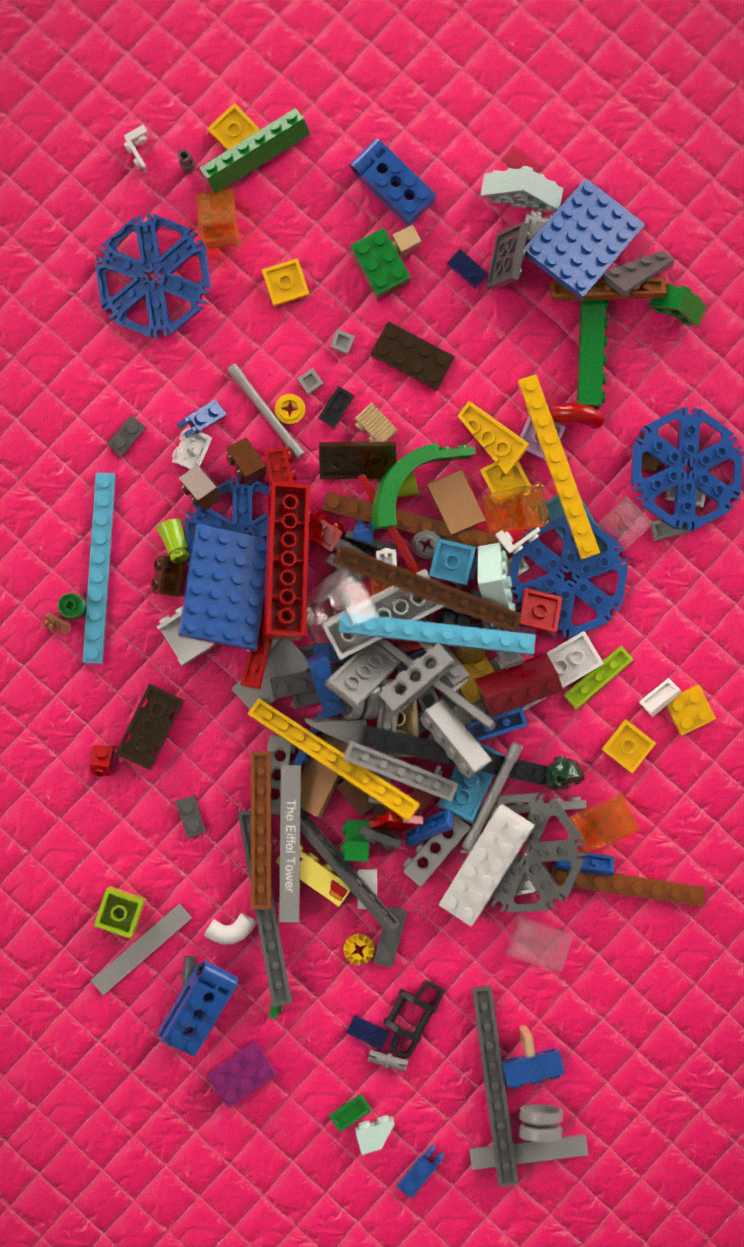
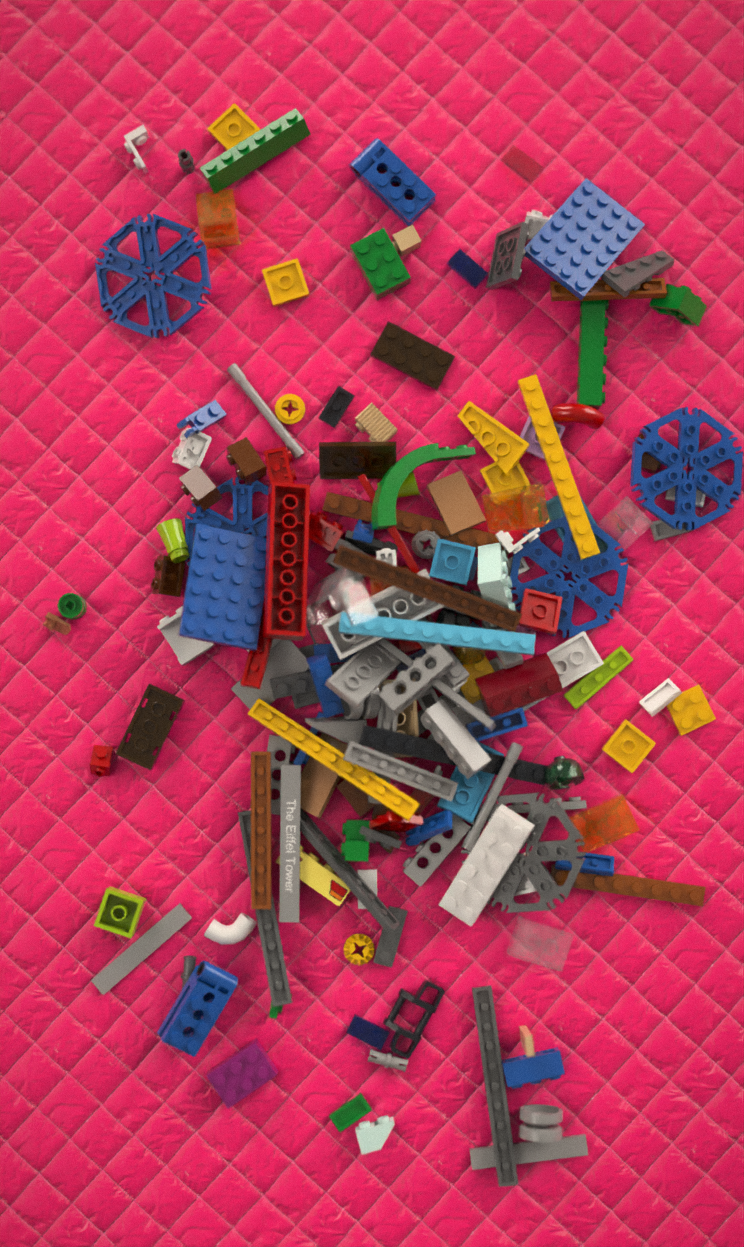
medium azure plate [83,472,116,664] -> none
dark grey plate [107,415,147,457] -> none
dark grey plate [175,795,206,838] -> none
light grey plate [297,368,324,395] -> none
light grey plate [330,329,355,355] -> none
blue hinge [396,1144,445,1199] -> none
light aqua brick [481,166,563,212] -> none

